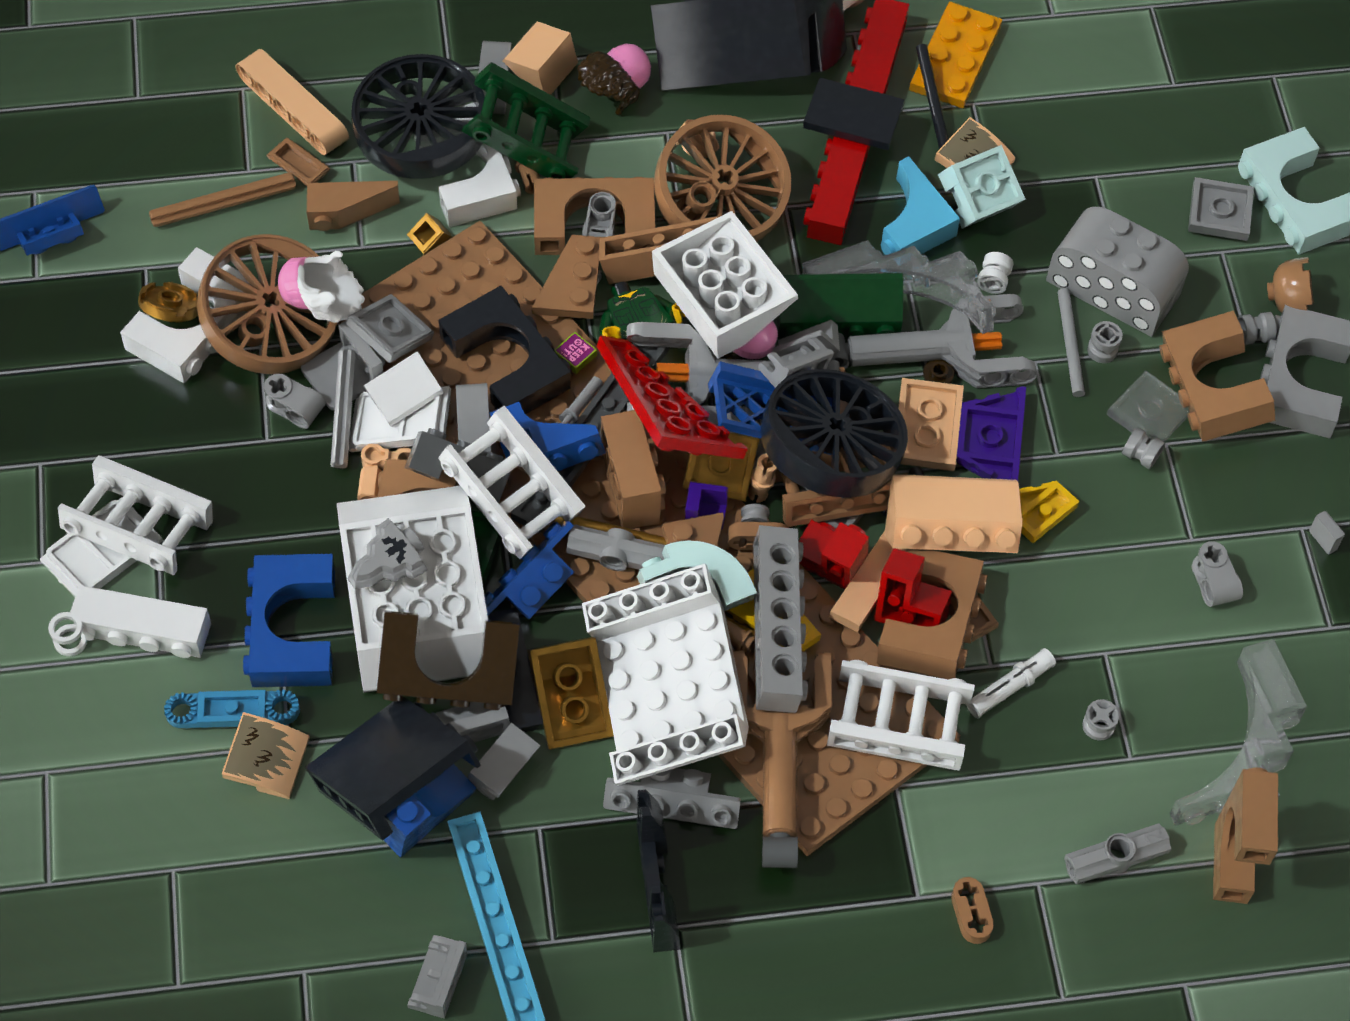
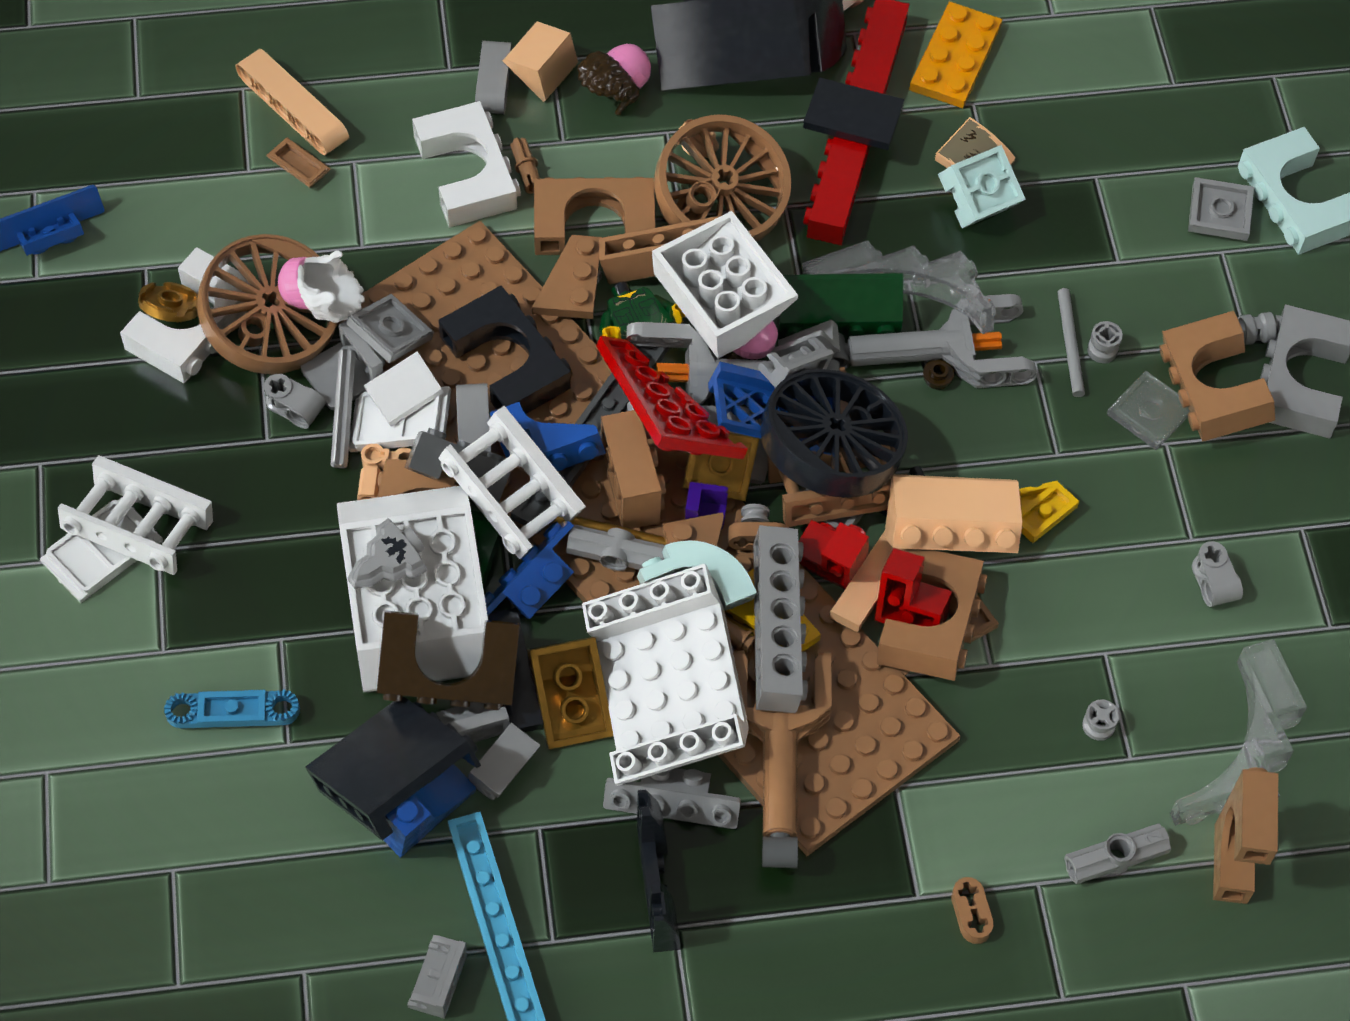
white hinge [48,585,211,658] -> none
medium nougat axle [149,172,296,227] -> none
slope [222,712,310,799] -> none
blue arch [243,554,336,687] -> none
medium nougat slope [307,181,400,231] -> none
black piece [351,54,485,179] -> none
pearl gold slope [407,213,453,255] -> none
dark green fence [462,62,590,179] -> none
tile [555,332,597,374] -> none
light grey piece [556,376,603,424] -> none
light grey piece [582,192,616,238] -> none
light nougat pin [747,453,777,503] -> none
white fence [827,660,975,771] -> none
medium azure arch [881,156,960,266] -> none
light nougat plate [898,378,964,471] -> none
black bar [916,44,949,149] -> none
dark purple wing [956,386,1026,481] -> none
white pin [966,648,1056,719] -> none
white wheel [977,252,1014,294] -> none
light grey brick [1046,207,1189,337] -> none
light grey wheel [1122,427,1165,470] -> none
medium nougat cylinder [1267,257,1314,313] -> none
light grey tile [1309,511,1345,555] -> none

